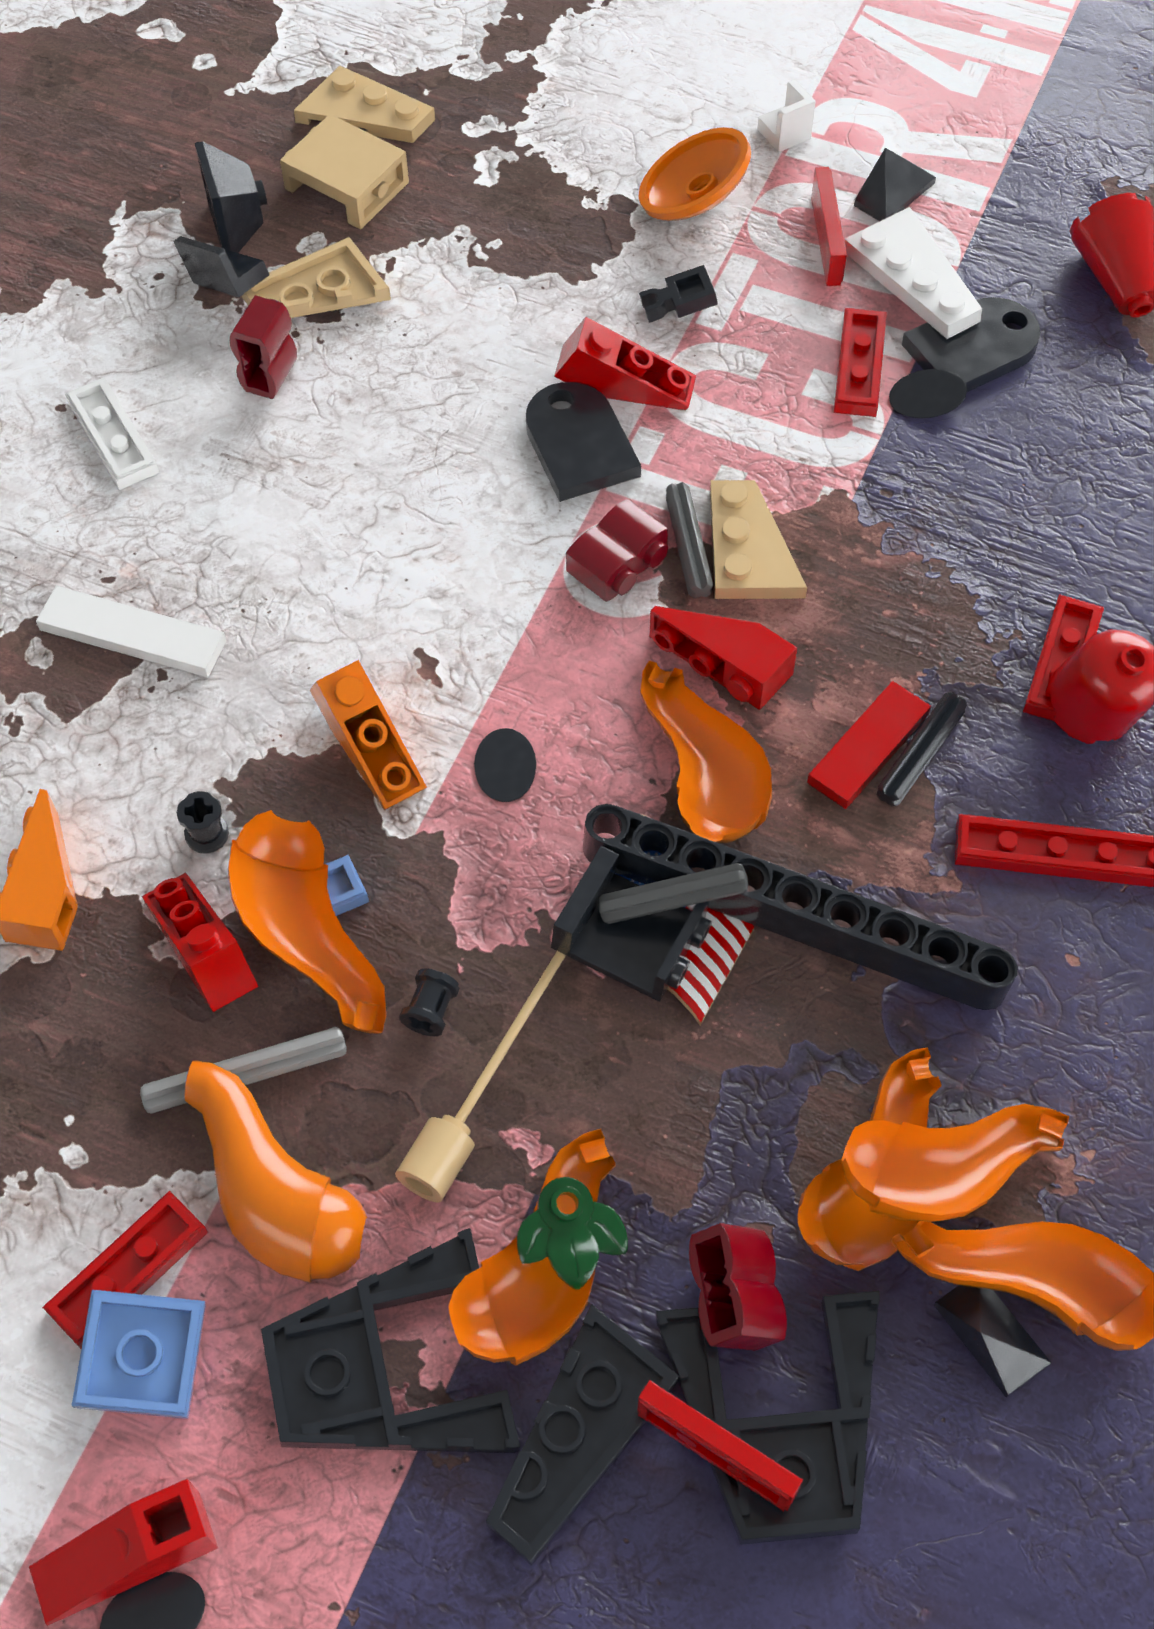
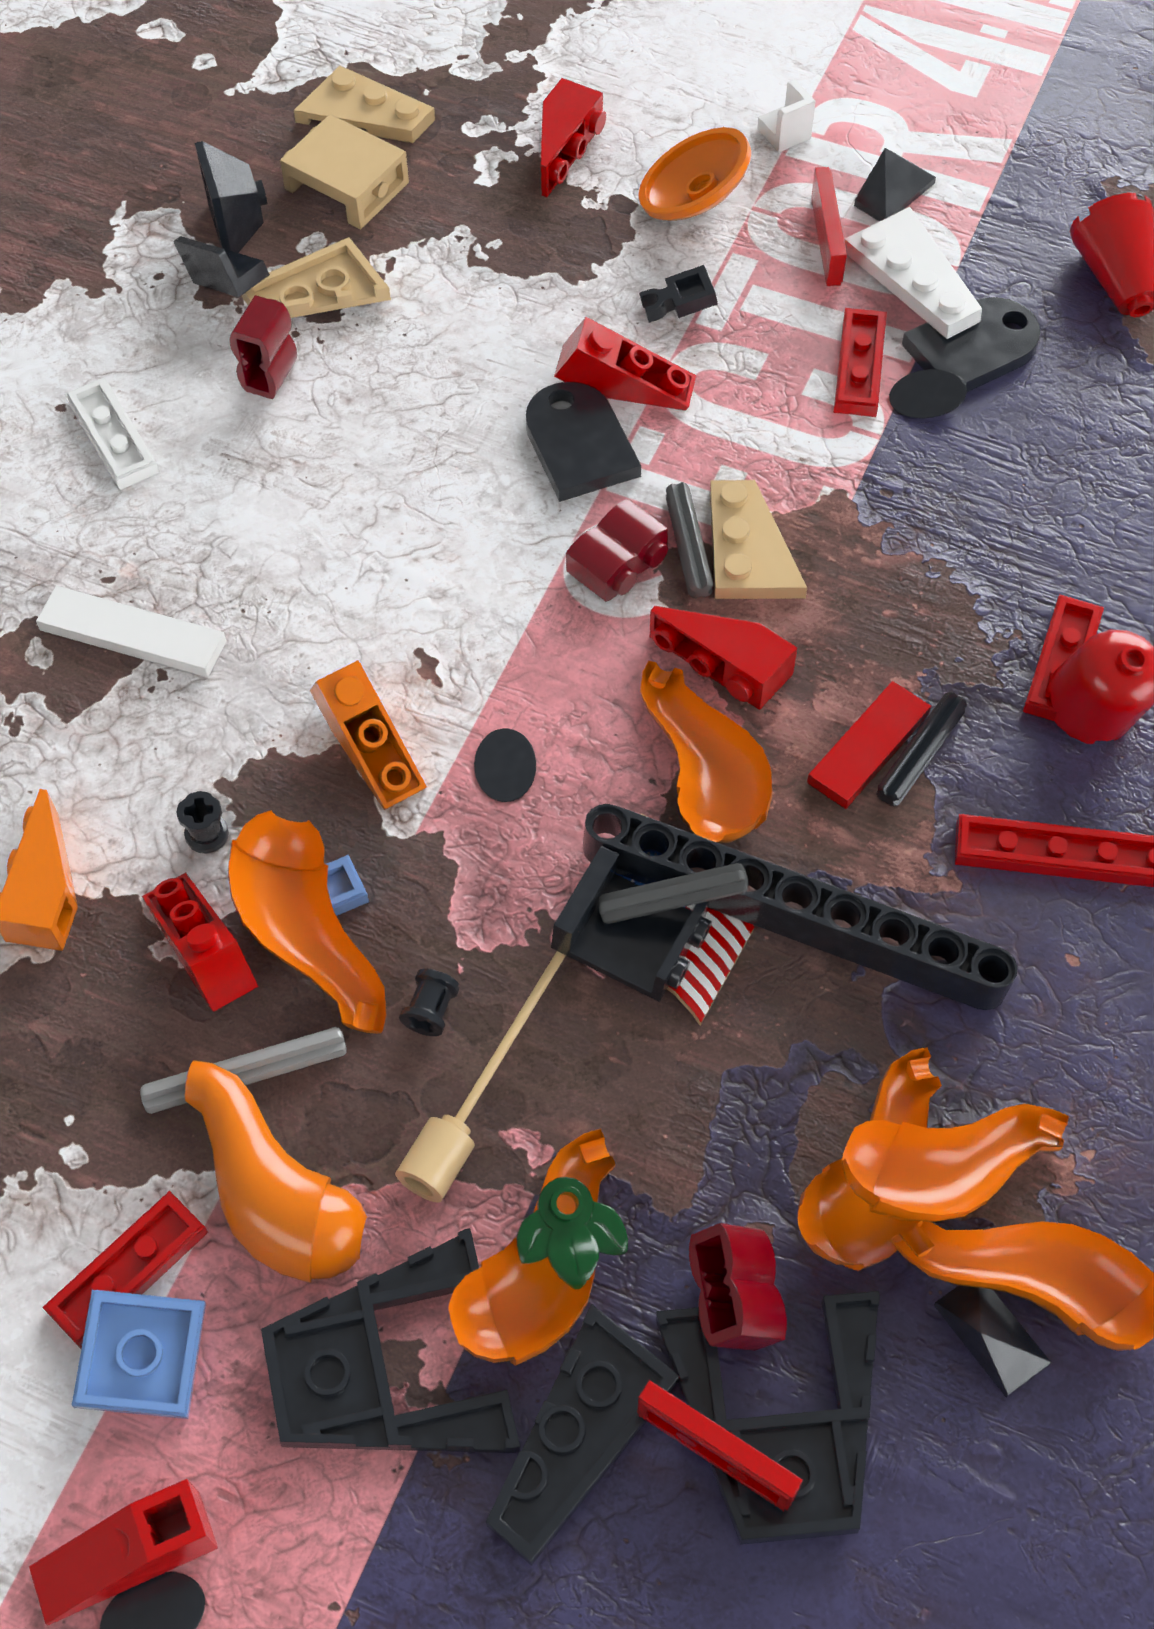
none -> red slope [541,78,606,197]

